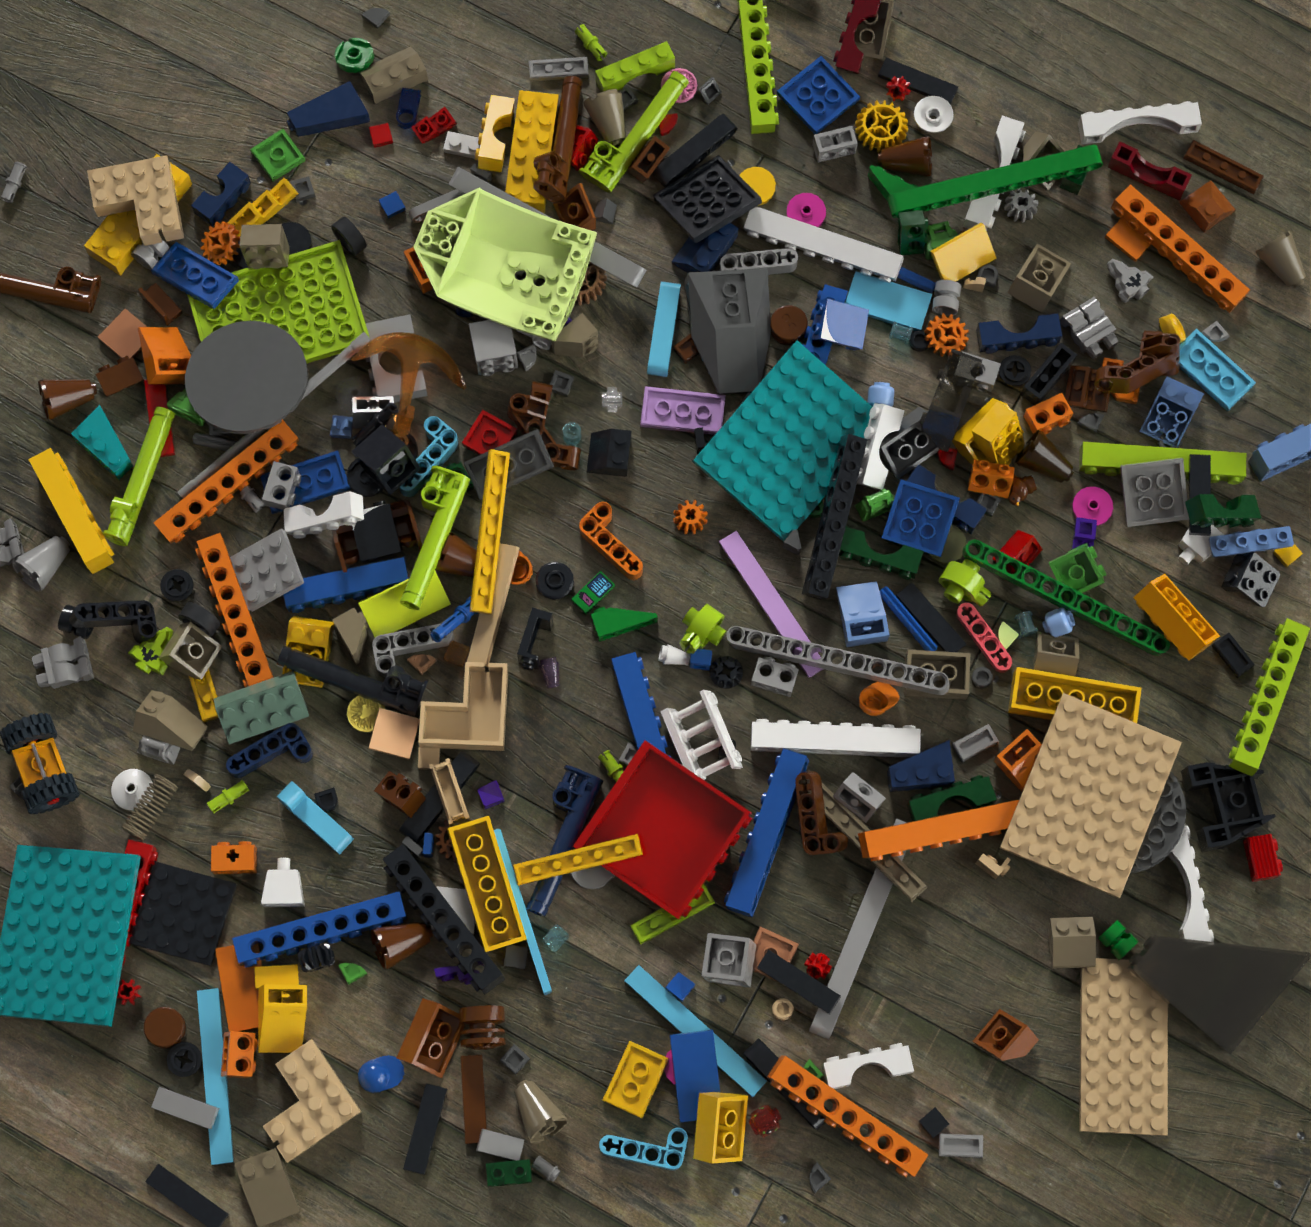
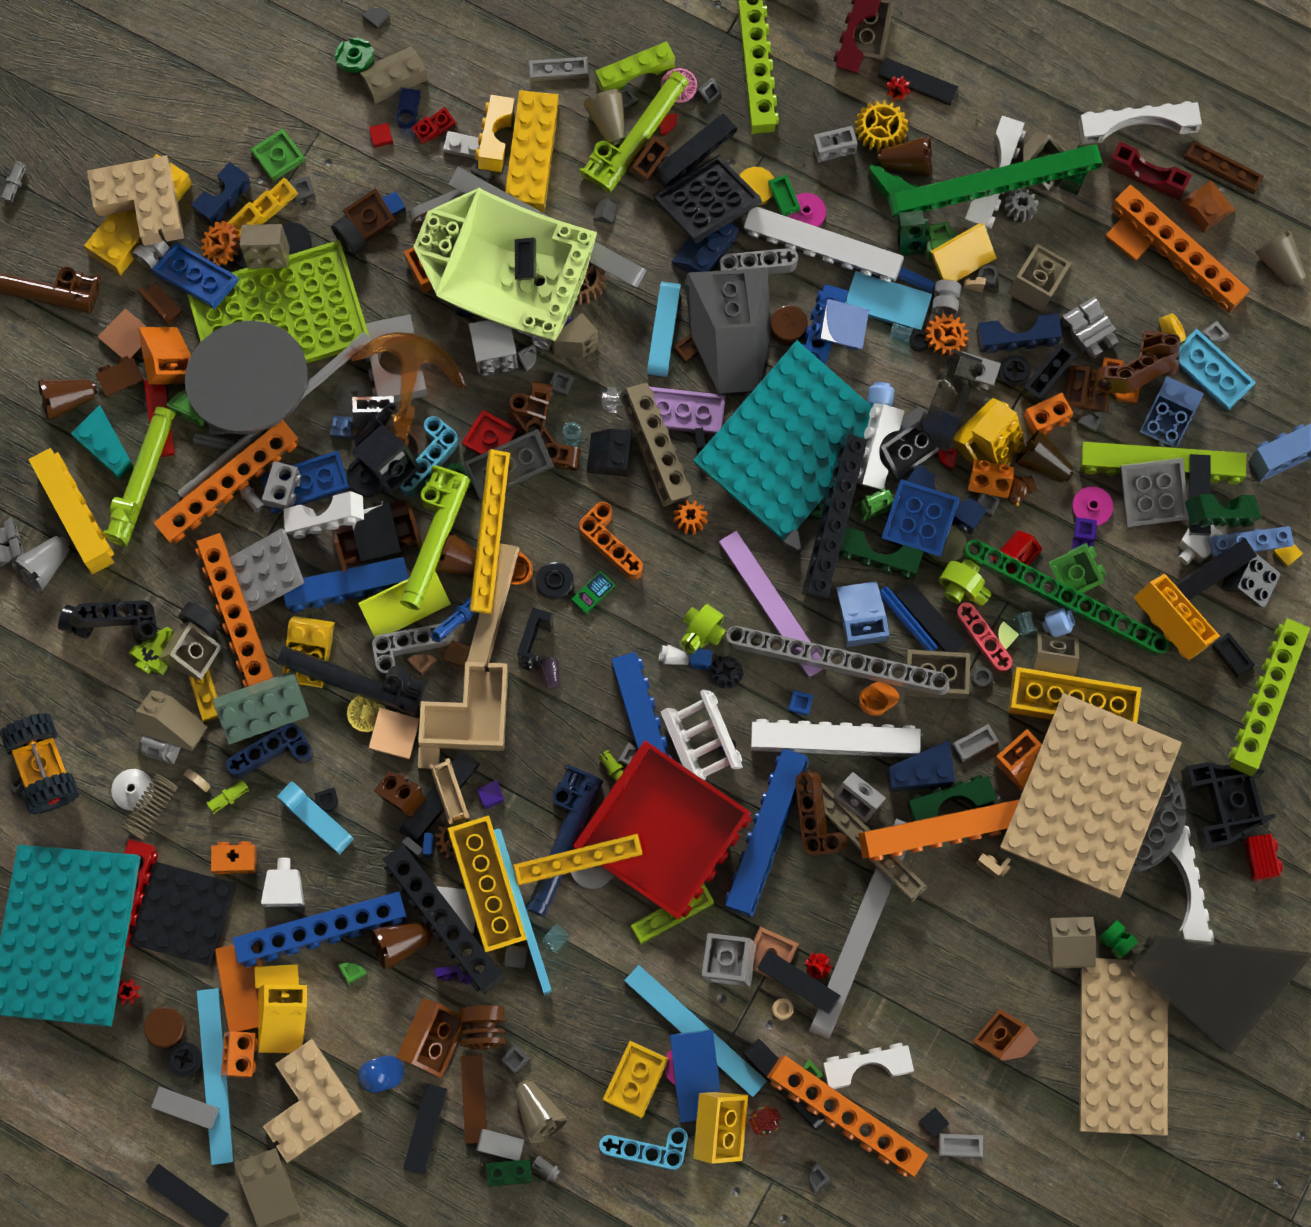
light grey hips [32,636,94,689] -> none
black gear [160,569,194,602] -> none
dark blue slope [286,81,370,137] -> none
black gear [298,944,335,973] -> none
dark tan slope [332,608,369,665] -> none
reddish brown piece [533,76,583,203] -> none
dark orange slope [553,183,596,231] -> none
red bracket [571,125,598,171] -> none
lime pin [575,24,607,61] -> none
green slope [591,607,658,642] -> none
blue slope [665,972,695,1002] -> none
light grey brick [751,656,799,697] -> none
blue plate [777,56,860,134] -> none
white dish [914,96,953,133] -> none
light grey rock [1107,259,1153,303] -> none
none -> reddish brown tile [343,188,397,242]
none -> black tile [515,238,536,281]
none -> dark tan brick [619,383,692,507]
none -> green tile [768,174,801,216]
none -> blue tile [788,690,814,716]
none -> black tile [1175,538,1257,600]

